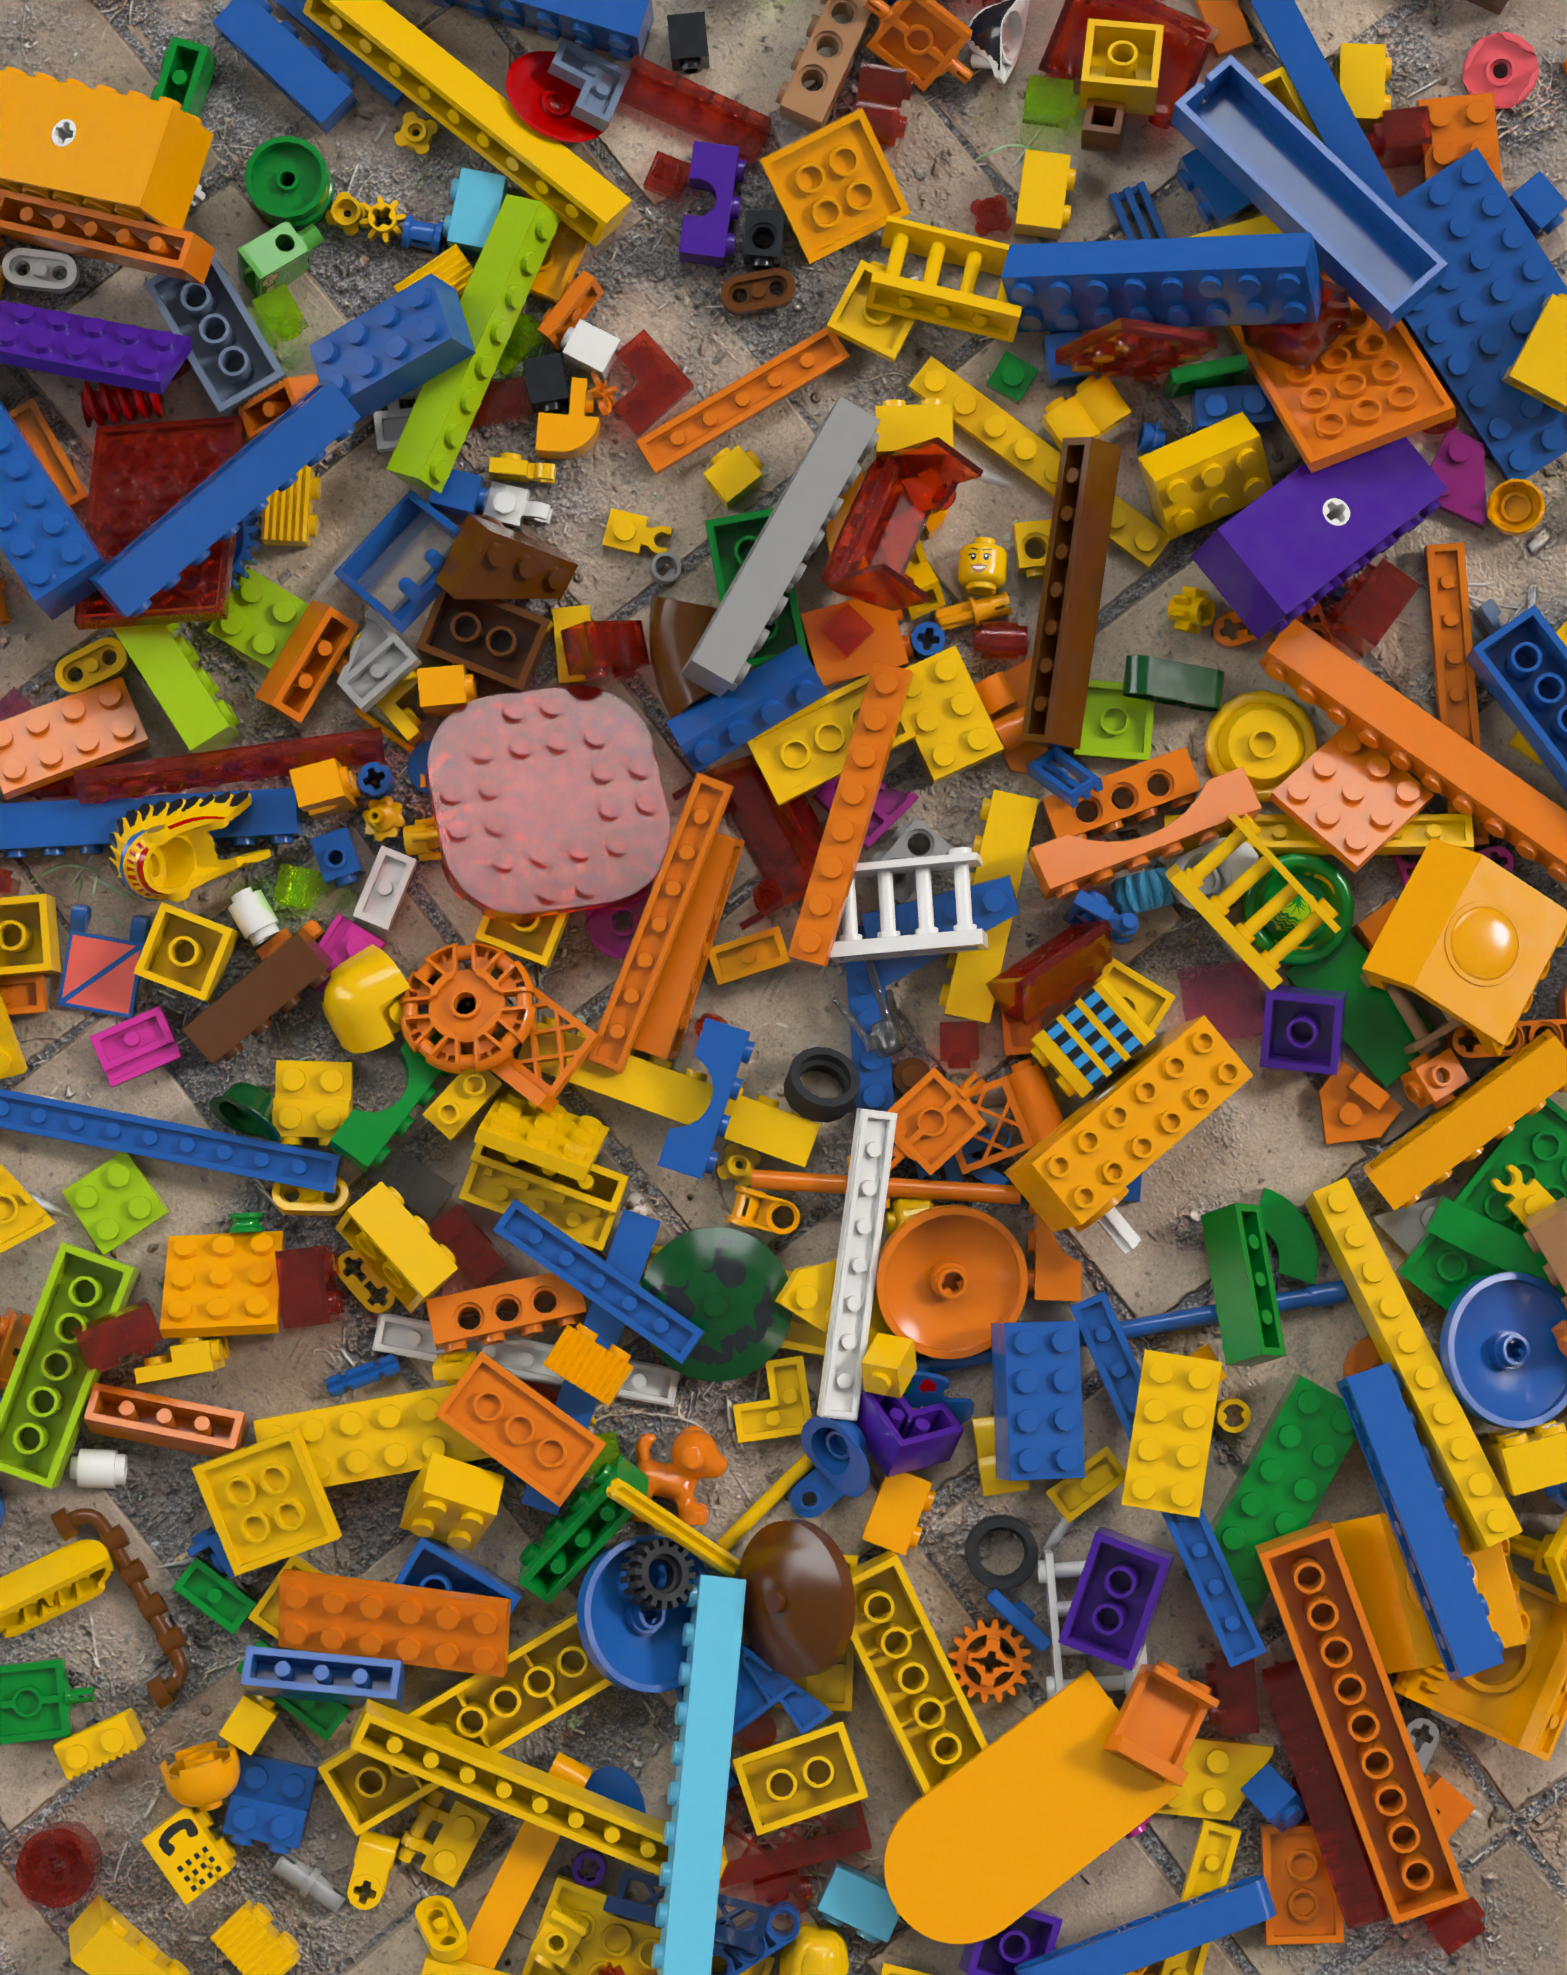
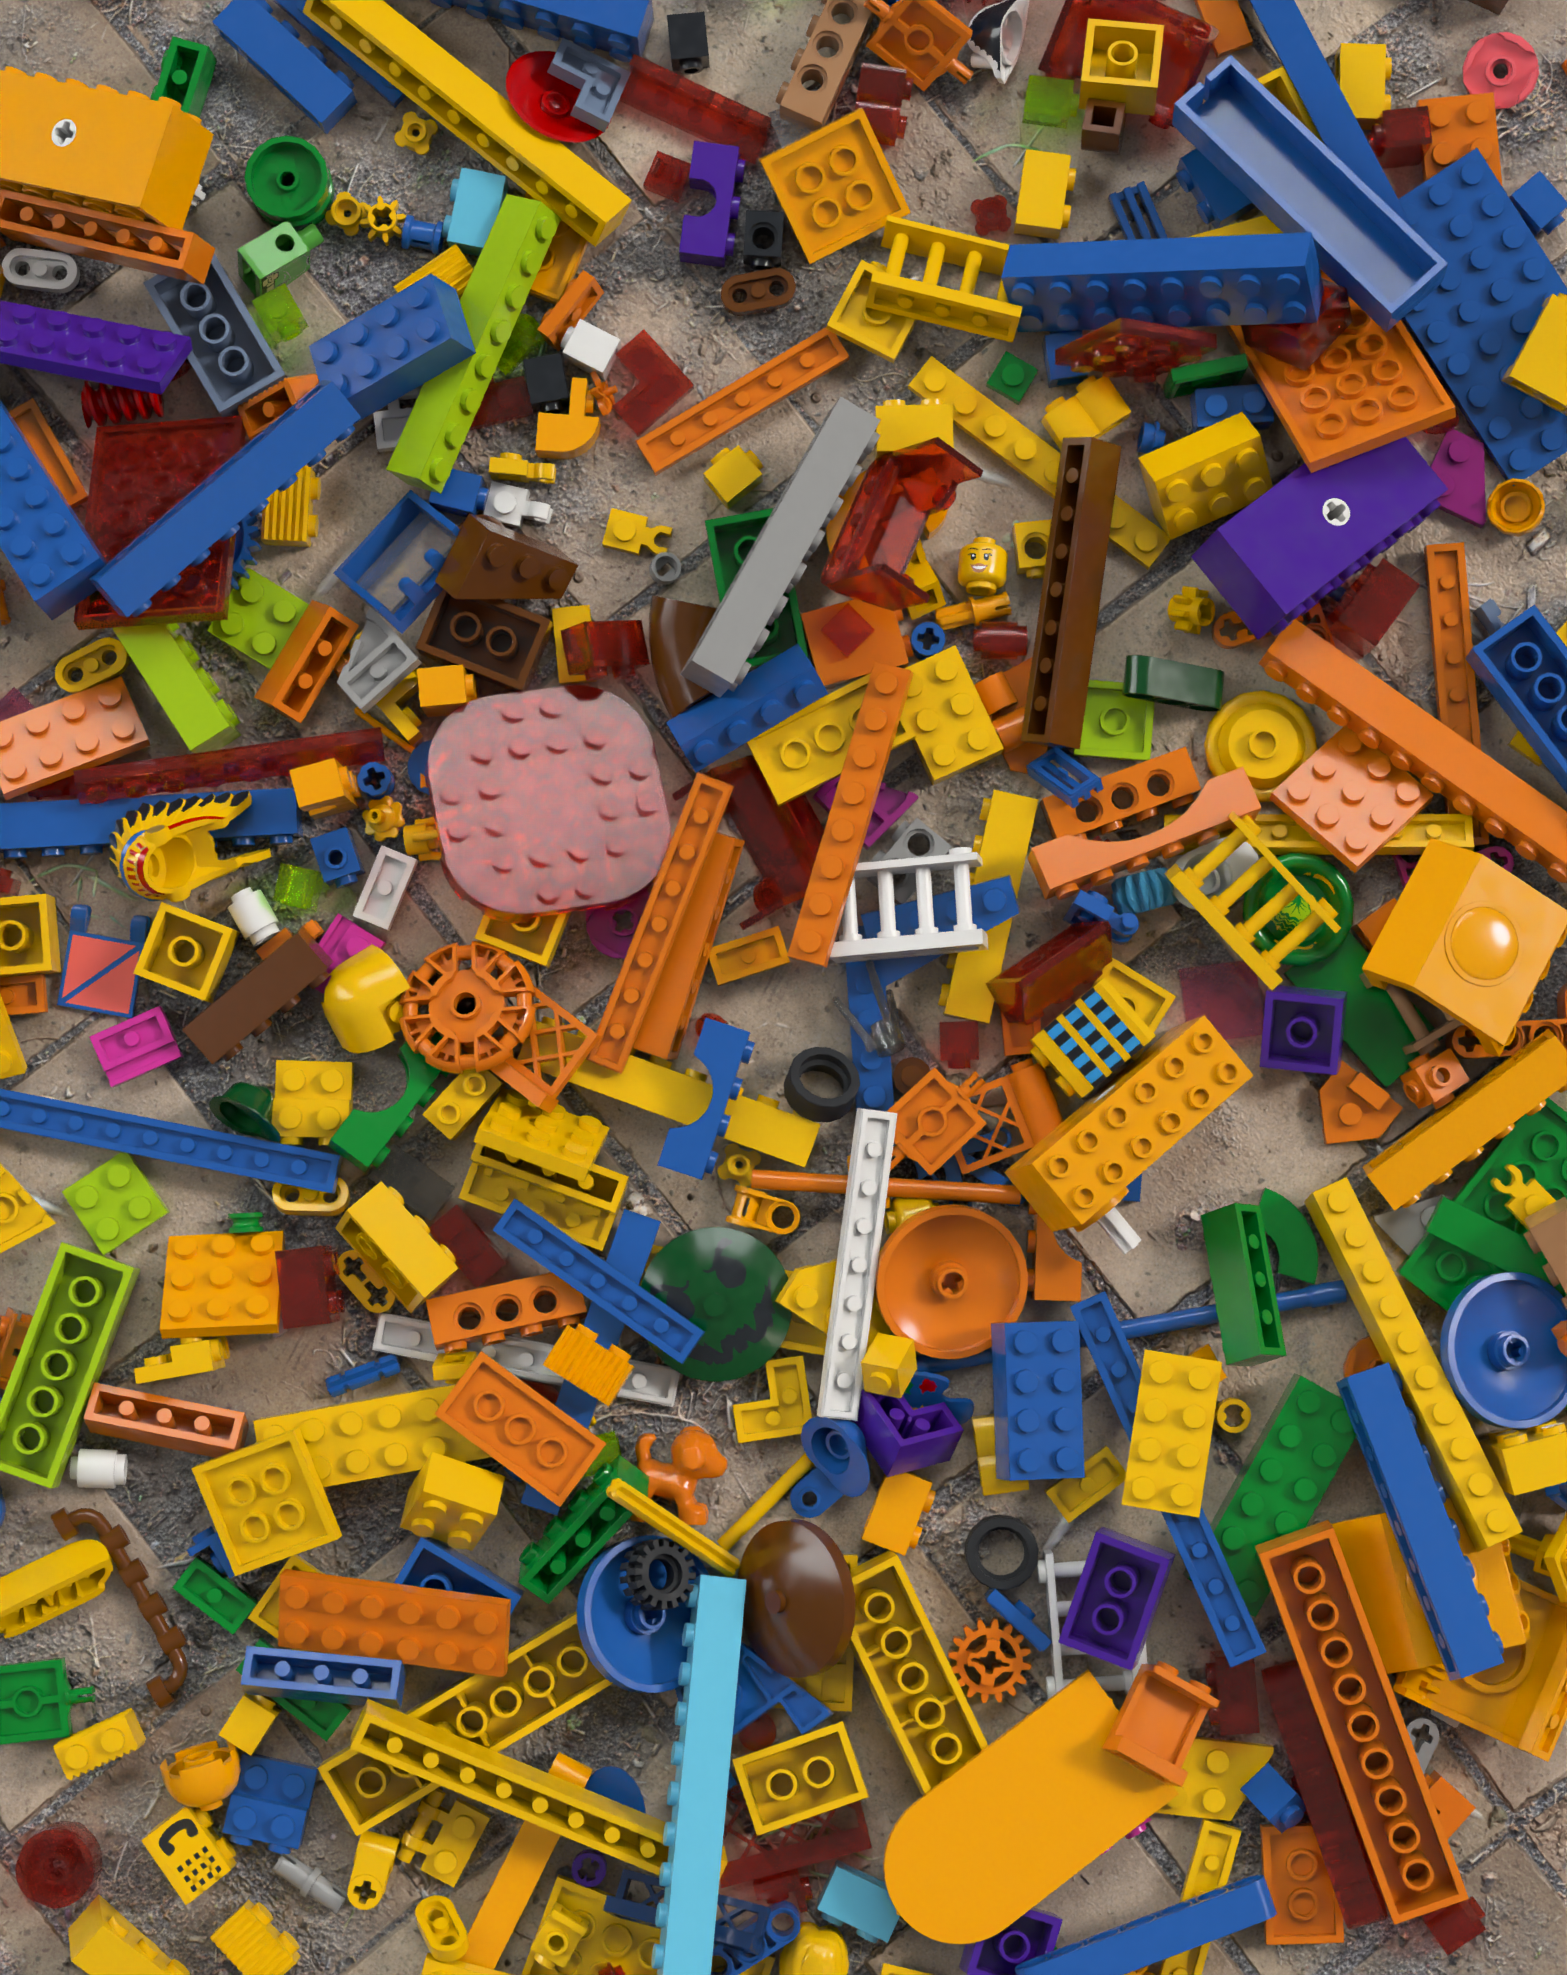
clear red brick [71,1300,163,1373] -> none

